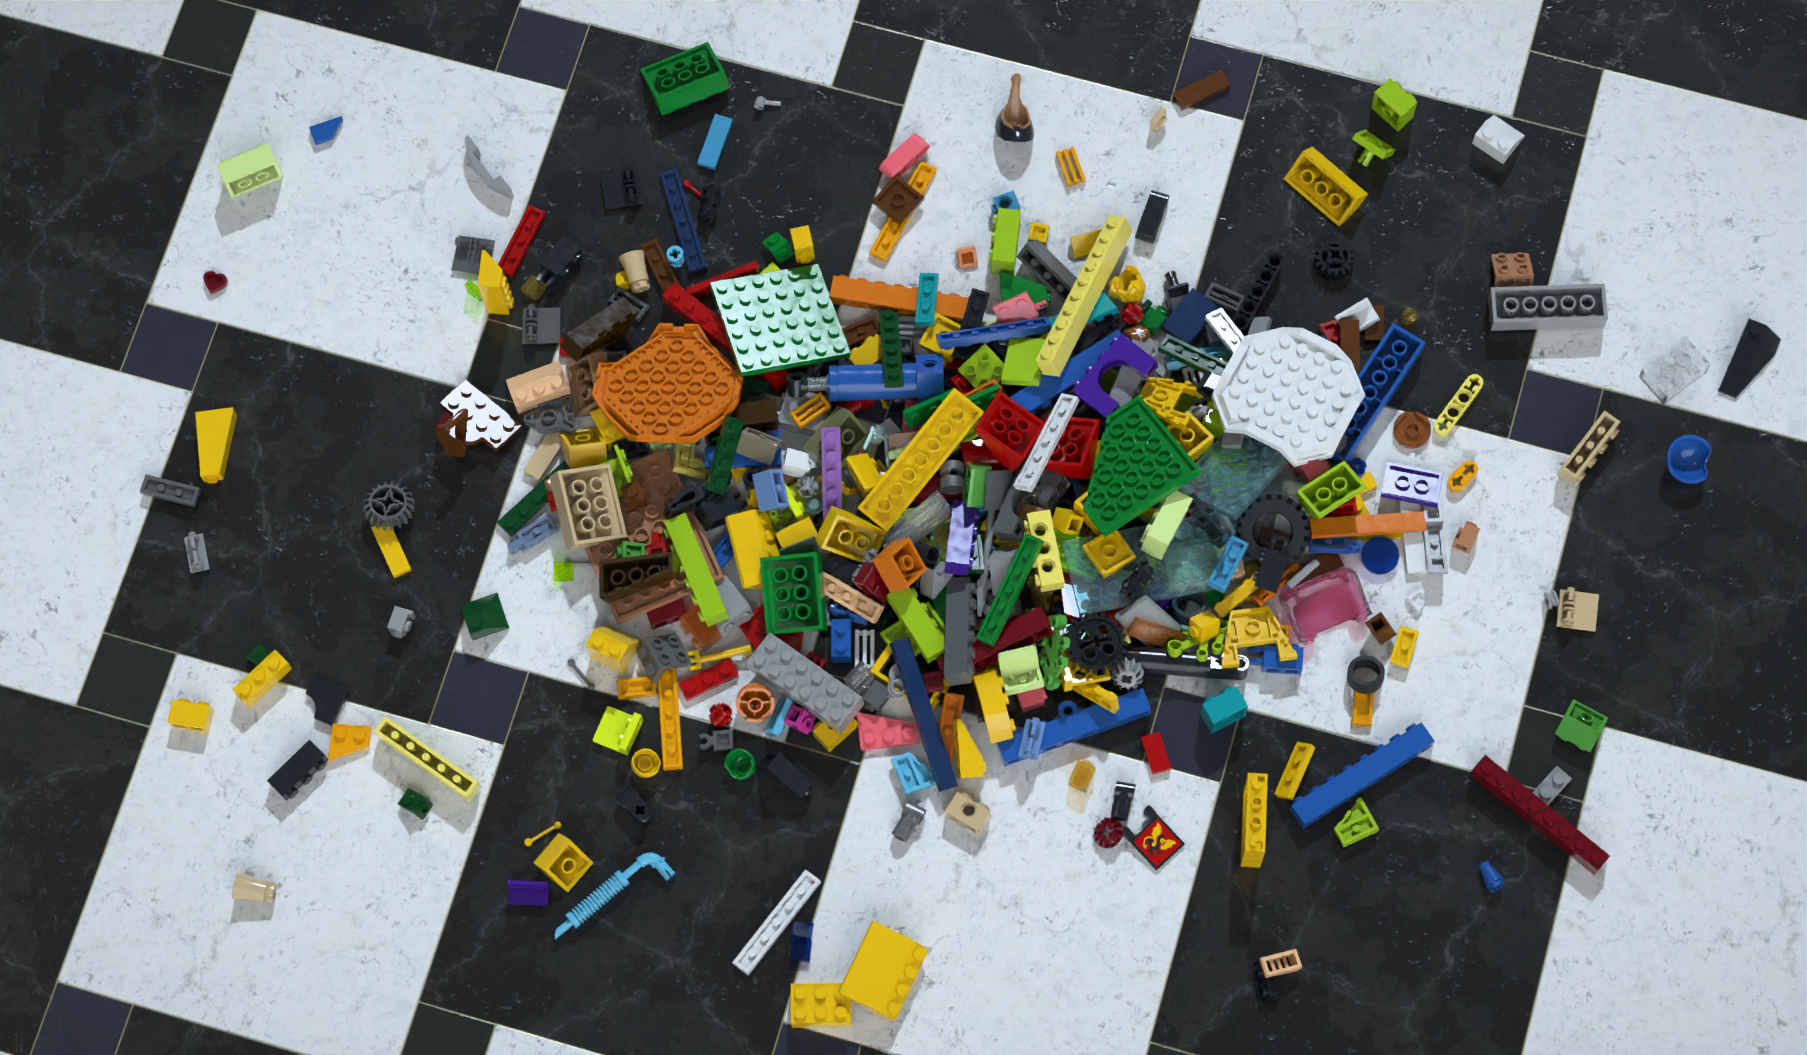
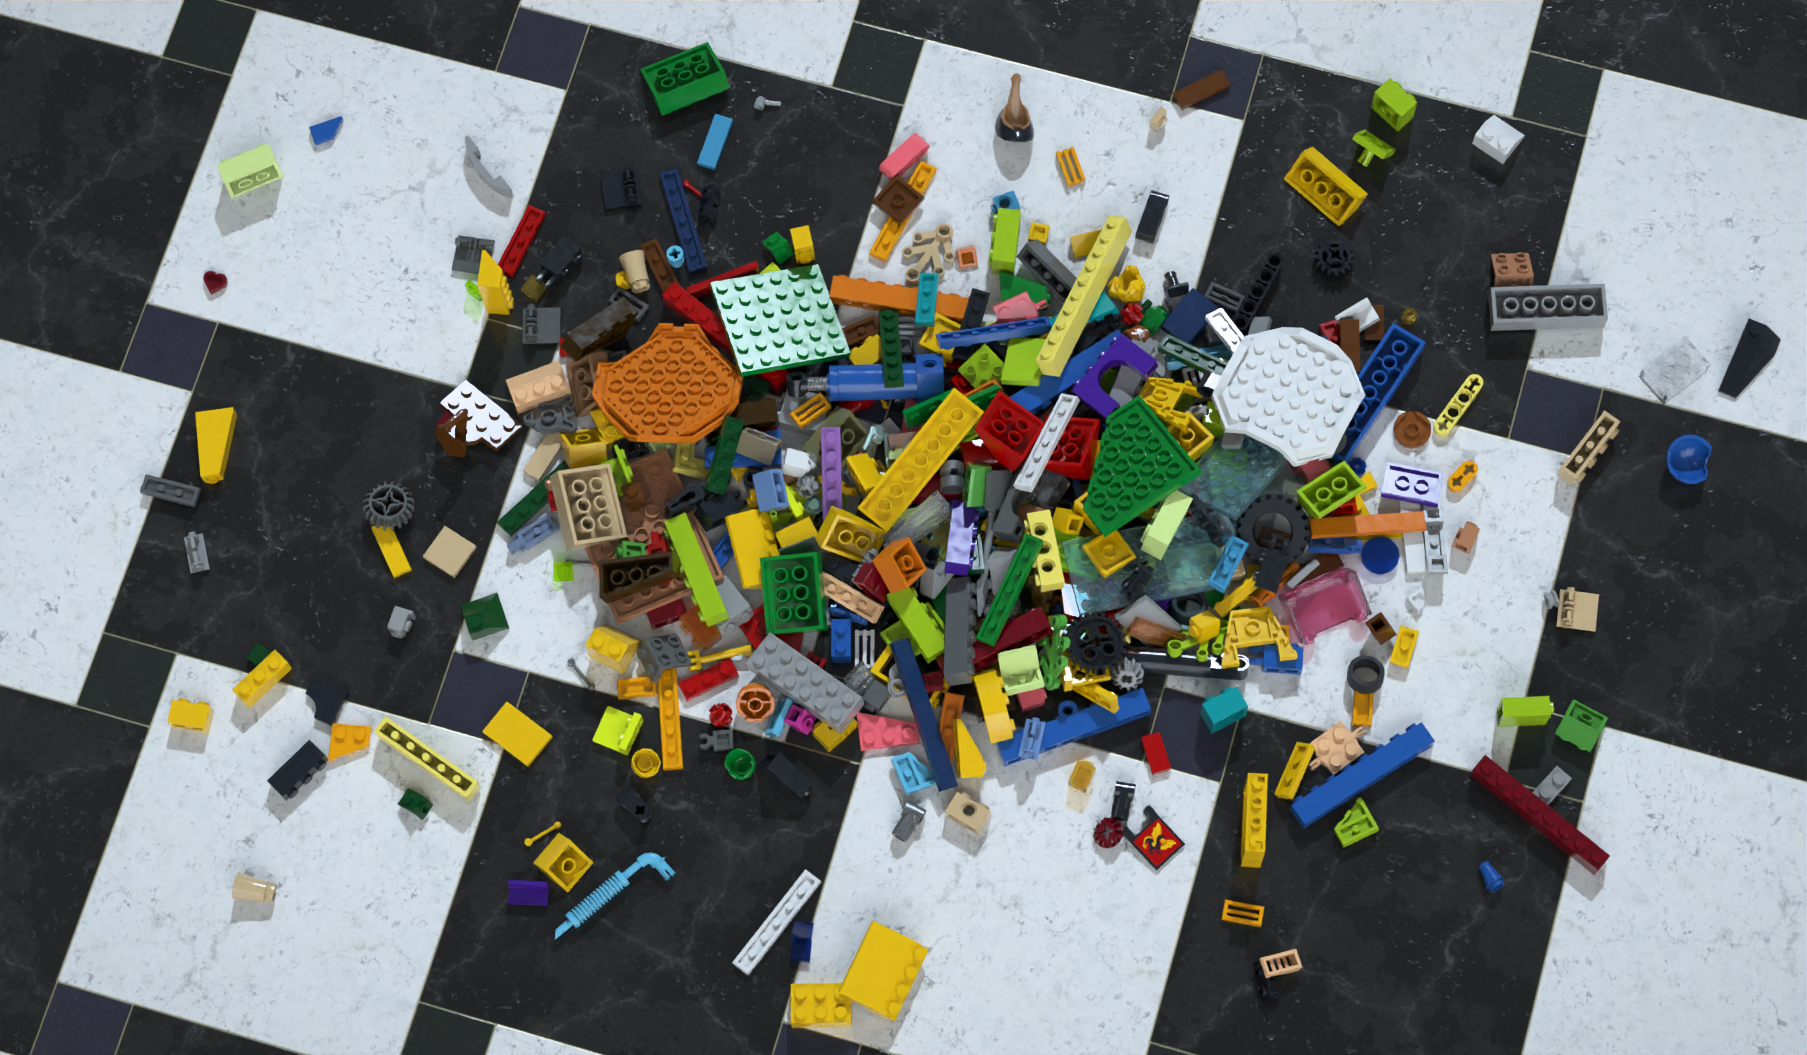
none -> tan tile [423,526,477,578]
none -> yellow tile [482,702,552,767]
none -> tan plant [902,223,955,284]
none -> light orange tile [1221,899,1264,927]
none -> light nougat plate [1308,721,1365,775]
none -> lime brick [1497,696,1554,727]

